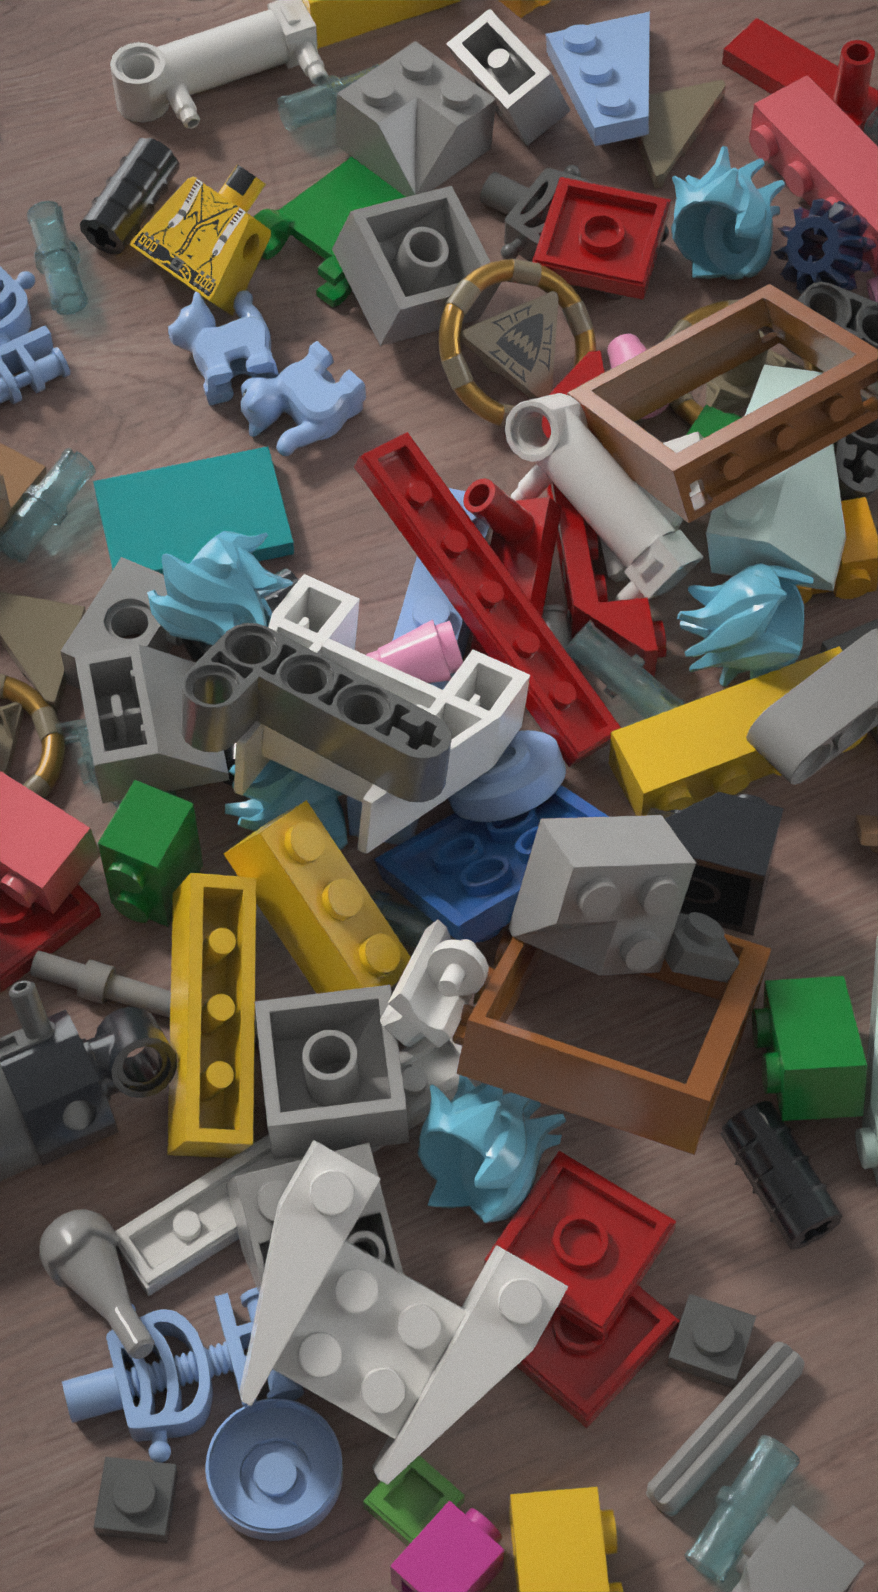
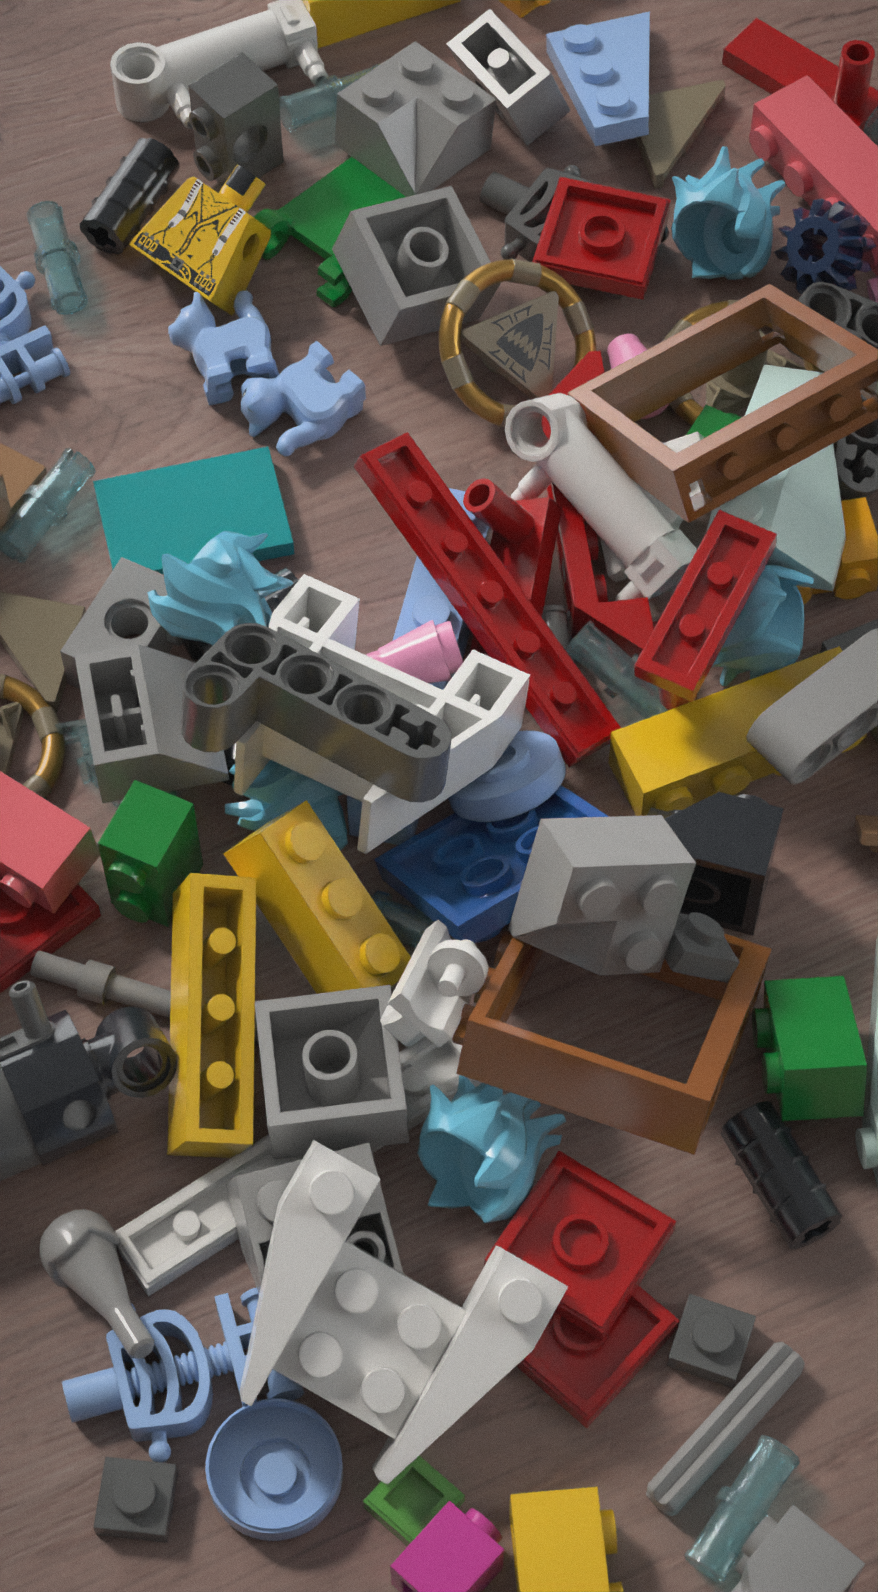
none -> dark grey brick [189,52,284,186]
none -> red piece [634,510,777,710]

